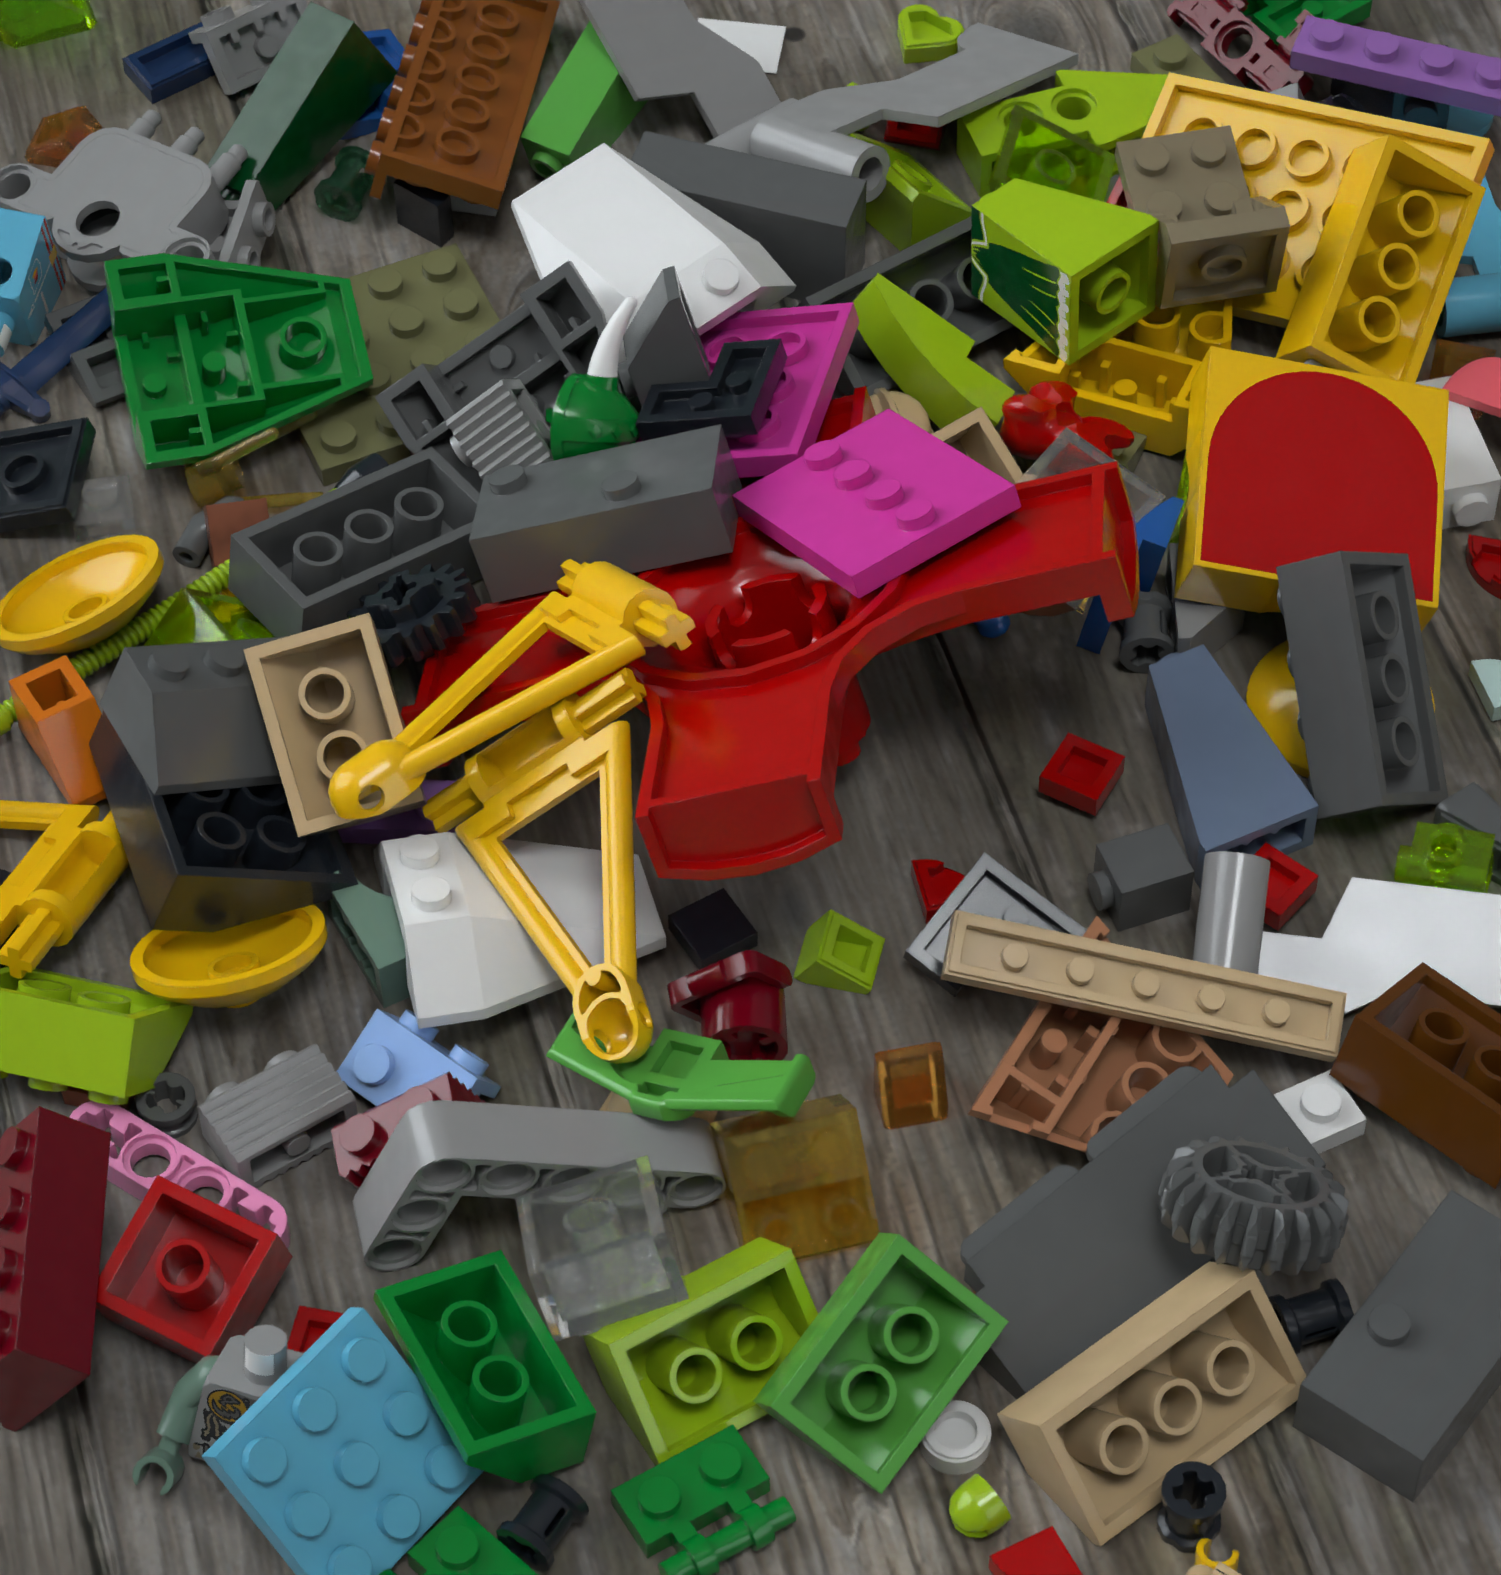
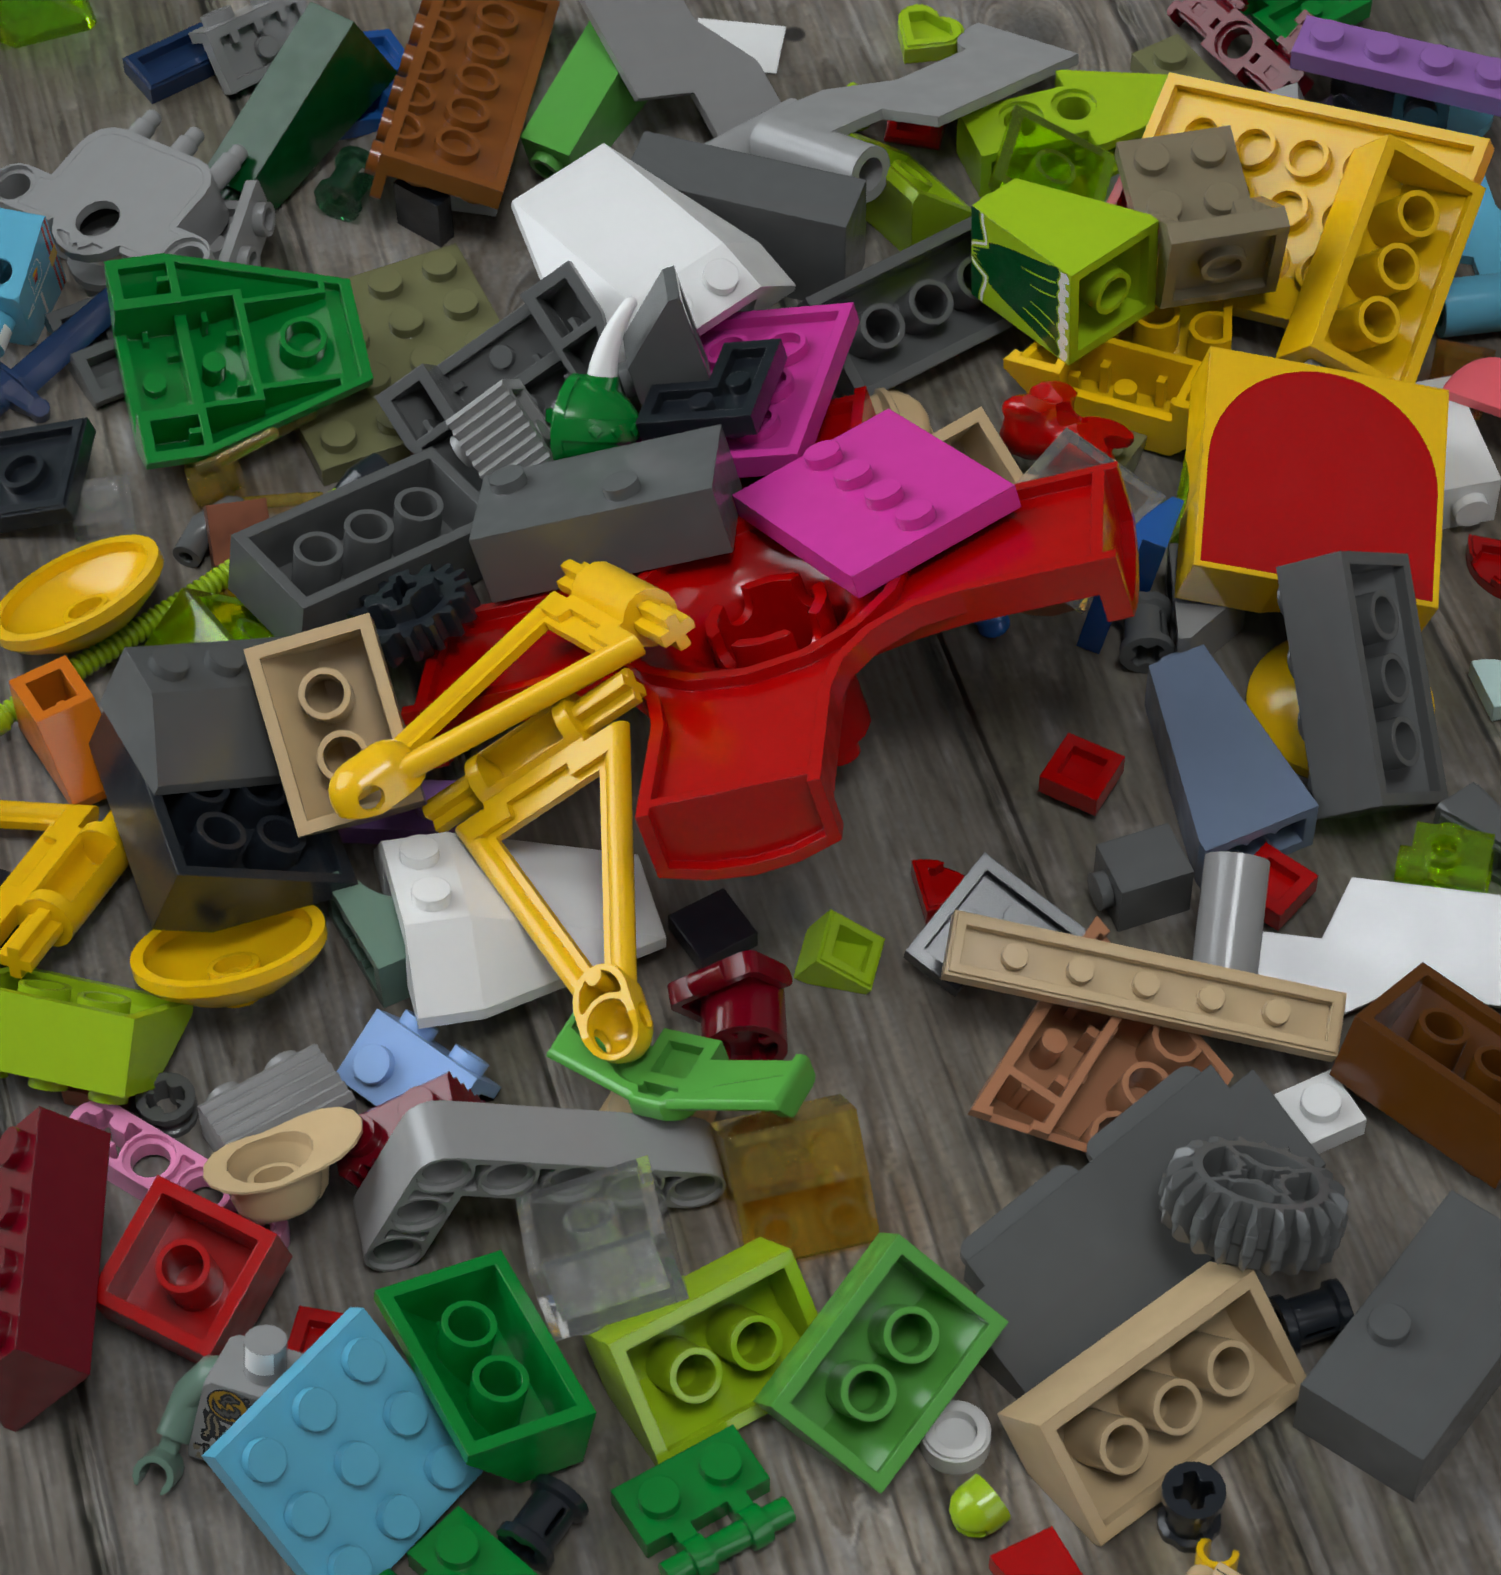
clear orange slope [24,105,104,168] -> none
lime slope [853,273,1015,429] -> none
clear orange slope [873,1042,949,1130] -> none
none -> tan piece [203,1107,363,1225]

